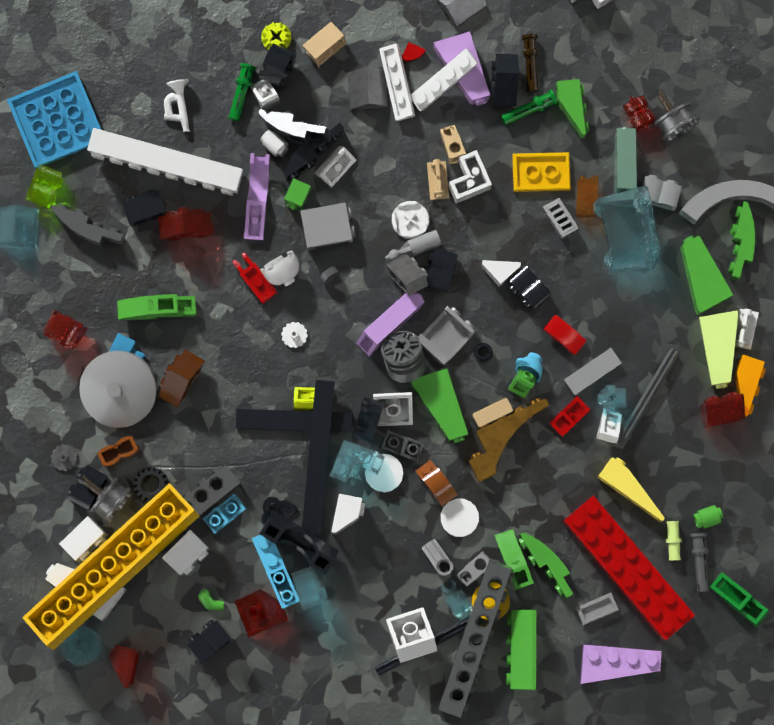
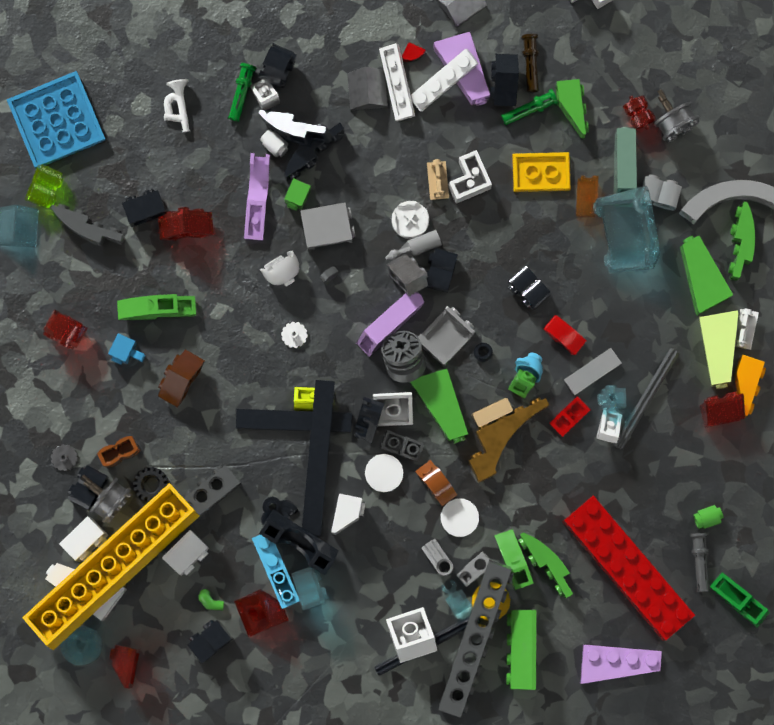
light grey dish [80,350,157,428] -> none
white brick [87,128,243,196] -> none
medium azure slope [203,494,247,534] -> none
red hinge [232,252,278,304] -> none
neon yellow gear [261,22,291,50] -> none
tan hinge [302,22,347,67] -> none
white slope [315,146,356,188] -> none
clear light blue brick [330,440,385,486] -> none
tan leg [440,125,466,165] -> none
white slope [482,260,521,287] -> none
light grey slope [542,198,579,240] -> none
light grey tile [575,593,619,625] -> none
light yellow slope [597,457,665,522] -> none
yellowish green pin [666,521,682,560] -> none

